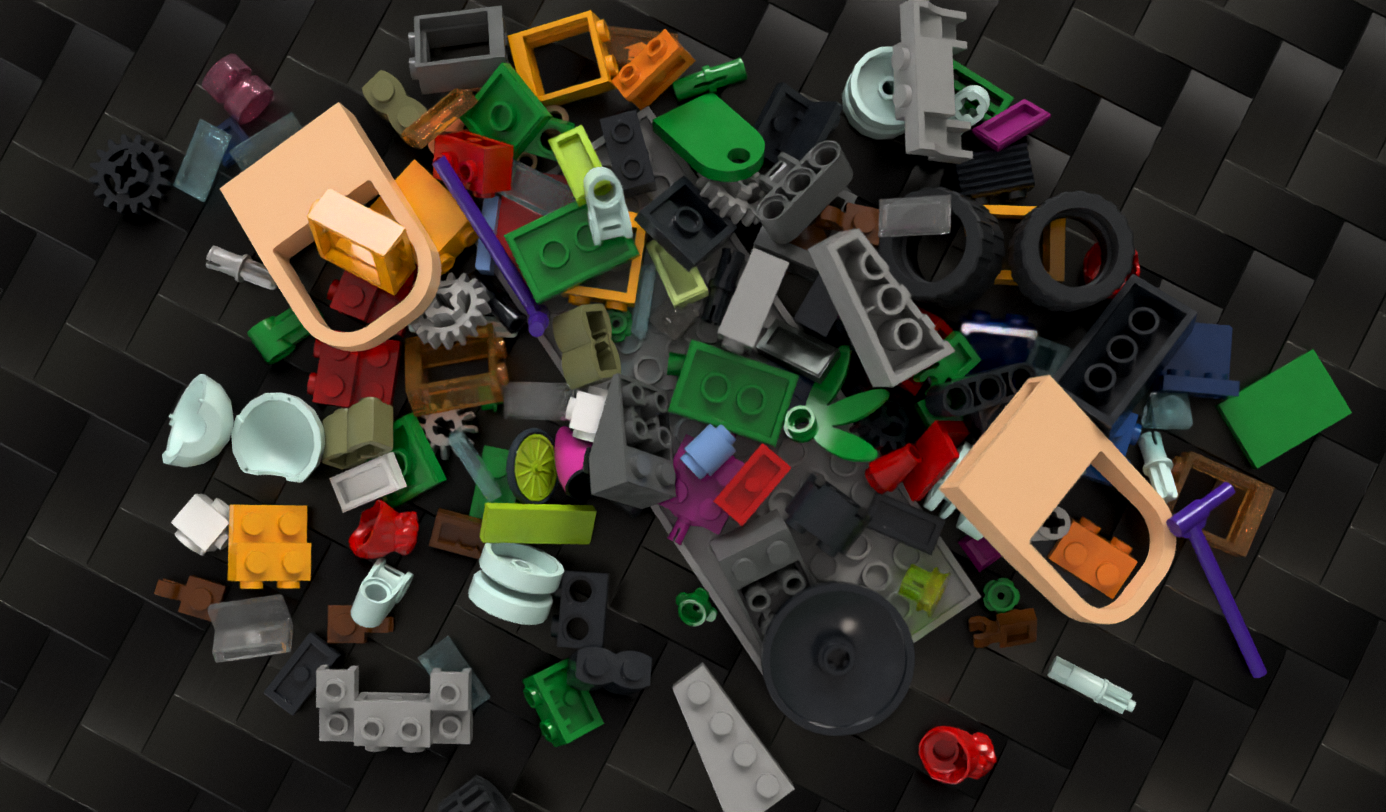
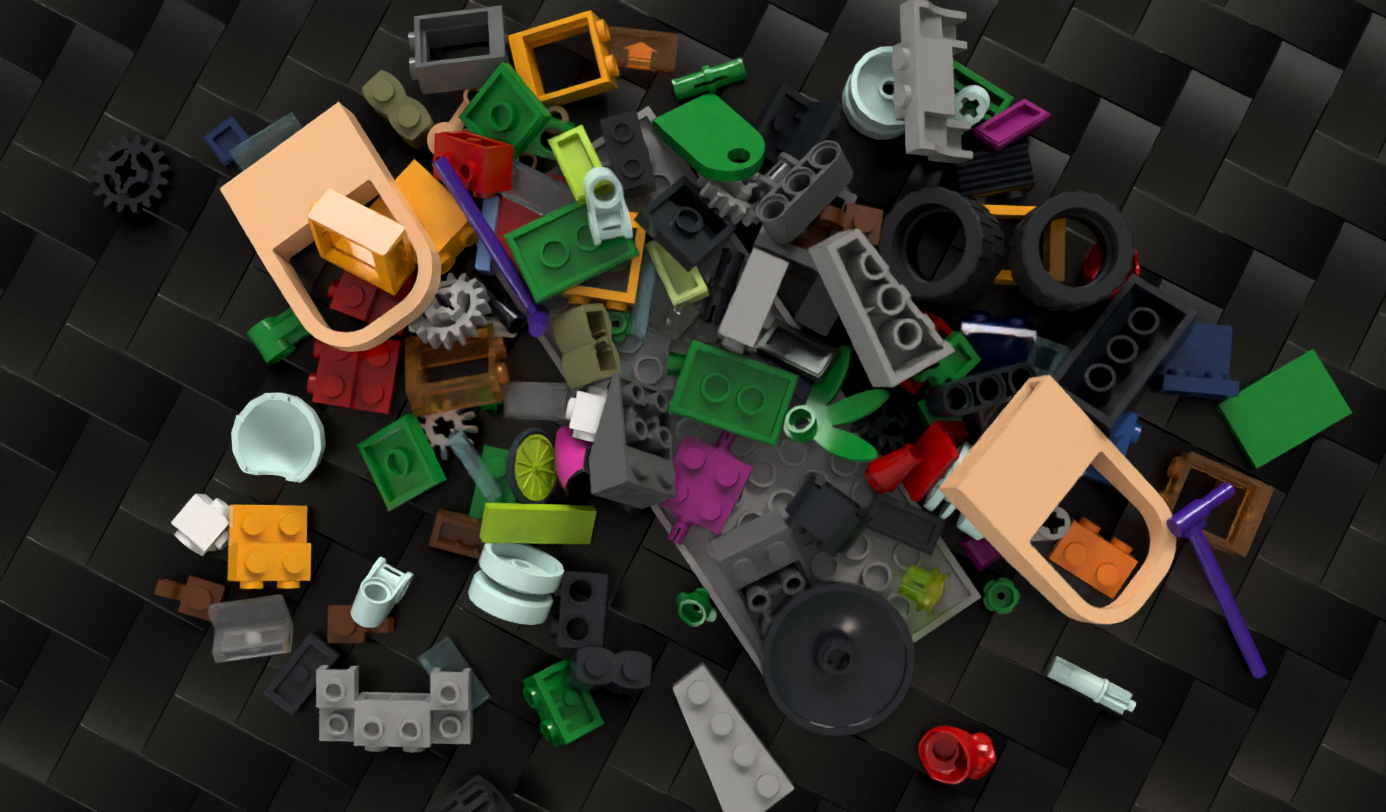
light aqua cylinder [162,374,234,467] -> none
clear light blue tile [173,119,232,202] -> none
clear pink wheel [202,54,274,124] -> none
light grey axle [206,246,277,290] -> none
olive brick [322,397,393,470] -> none
white tile [329,452,407,513] -> none
red hair [348,500,419,559] -> none
clear orange tile [401,88,478,149] -> none
orange bracket [611,29,696,110] -> none
medium blue brick [680,424,736,480] -> none
red panel [713,443,792,526] -> none
clear tile [878,195,951,237] -> none
reddish brown plate [968,608,1037,648] -> none
light aqua axle [1137,431,1178,504] -> none
clear light blue bracket [1141,393,1192,429] -> none

